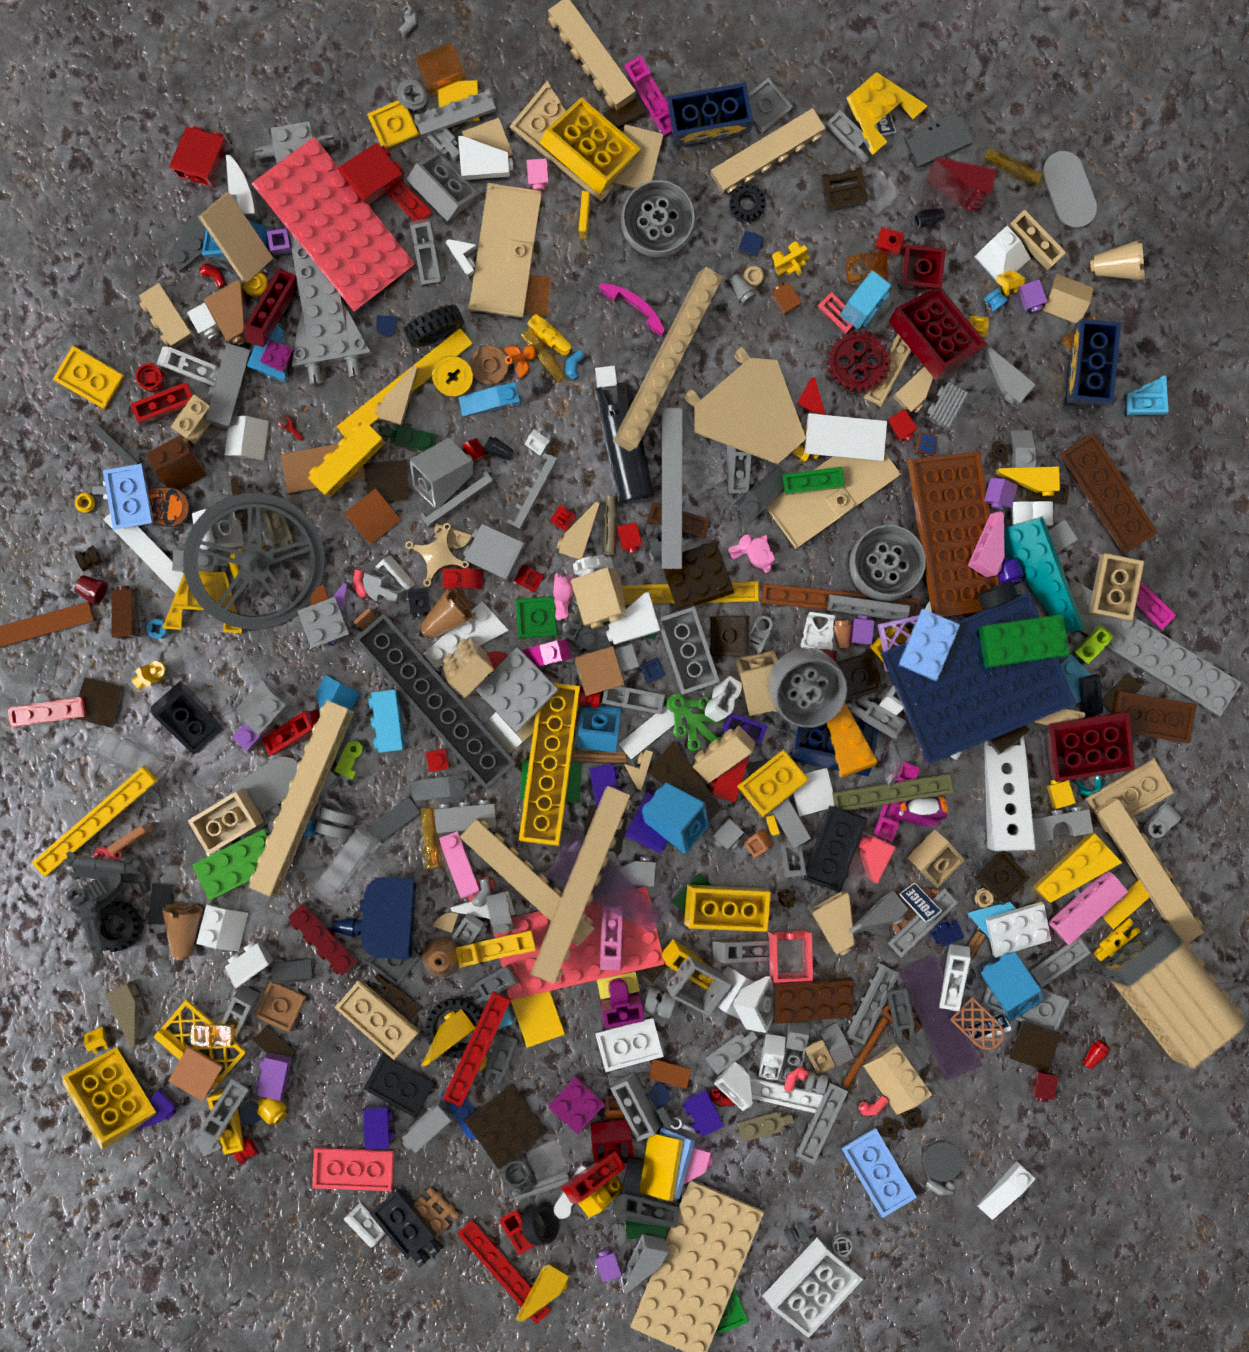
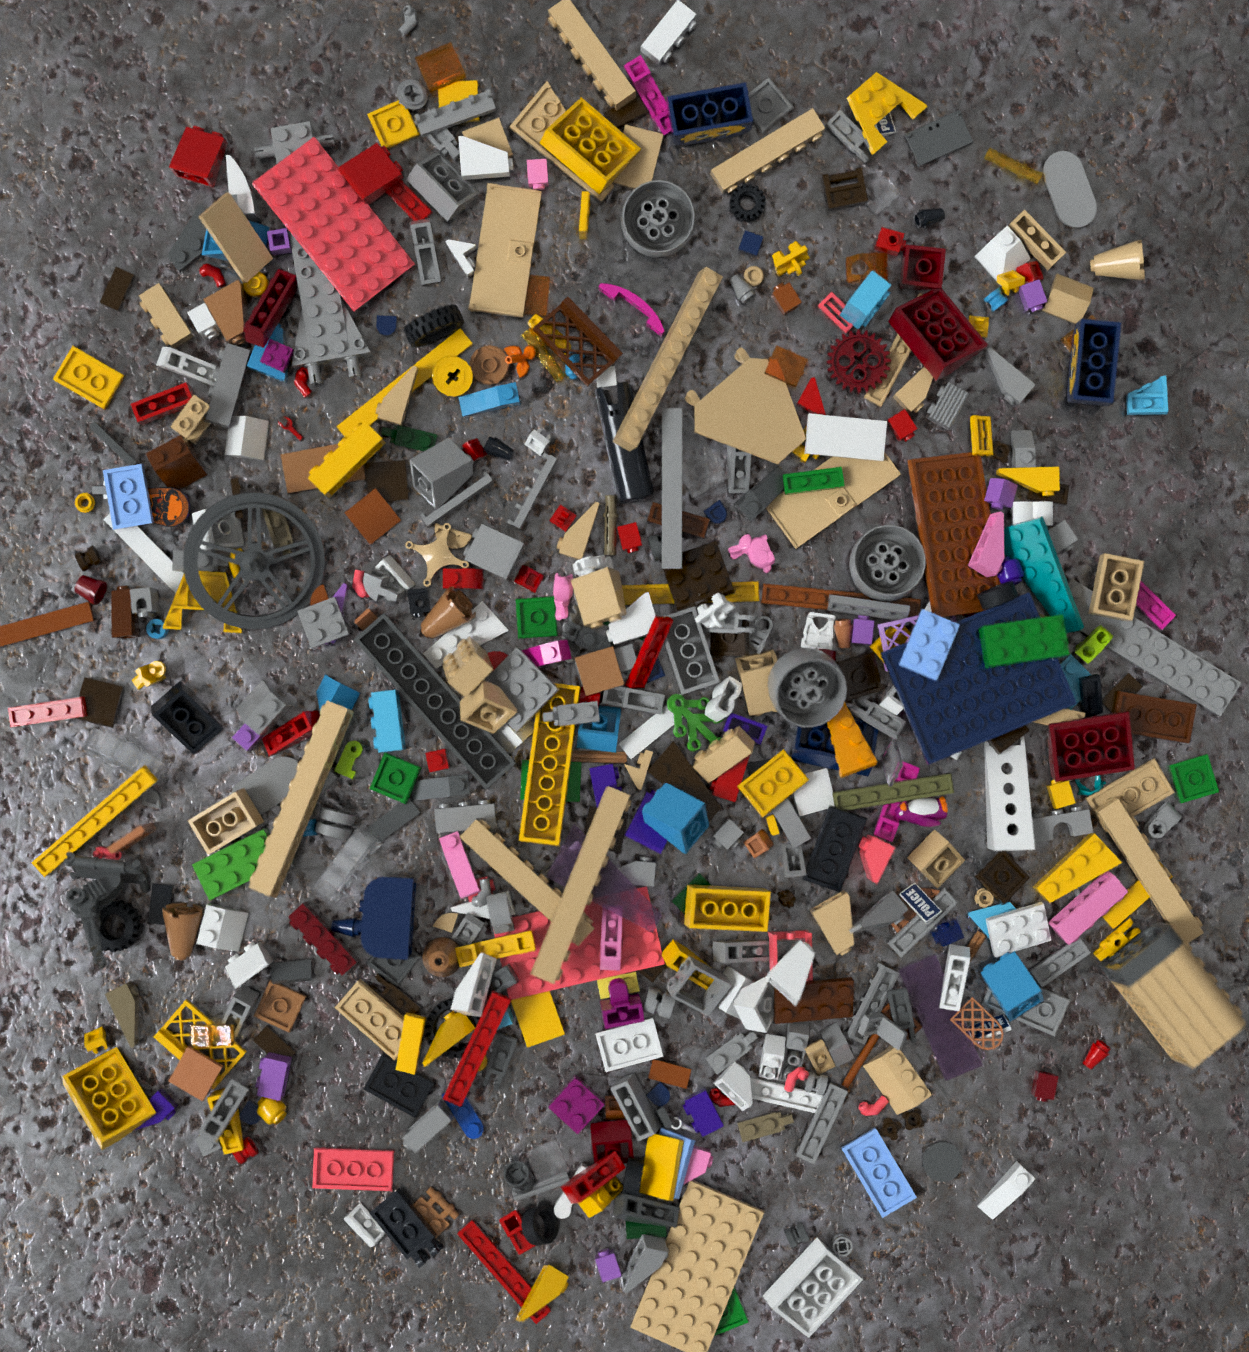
red wheel [135,363,167,393] -> none
dark purple brick [363,1105,394,1149] -> none
clear yellow pin [420,808,442,869] -> none
dark brown plate [463,1084,547,1169] -> none
slope [915,432,938,456] -> none
dark red slope [926,157,997,213] -> none
light grey arm [926,1178,957,1196] -> none
dark brown tile [1009,1021,1061,1071] -> none
reddish brown plate [1059,432,1158,555] -> none
none -> dark brown tile [100,267,135,312]
none -> light grey brick [130,587,160,618]
none -> red arm [294,367,312,398]
none -> green tile [369,752,422,804]
none -> yellow tile [396,1012,426,1075]
none -> white slope [451,953,497,1017]
none -> tan slope [460,680,517,734]
none -> reddish brown fence [532,297,623,387]
none -> light grey hinge [543,701,600,726]
none -> red tile [626,616,674,688]
none -> white brick [641,0,697,66]
none -> white hips [695,593,735,628]
none -> dark blue tile [703,500,727,524]
none -> light grey hinge [703,613,756,634]
none -> clear orange piece [764,345,808,387]
none -> white slope [766,940,815,1006]
none -> light grey bracket [858,1012,907,1050]
none -> yellow tile [970,415,993,457]
none -> red slope [1016,261,1044,284]
none -> green tile [1168,754,1219,803]

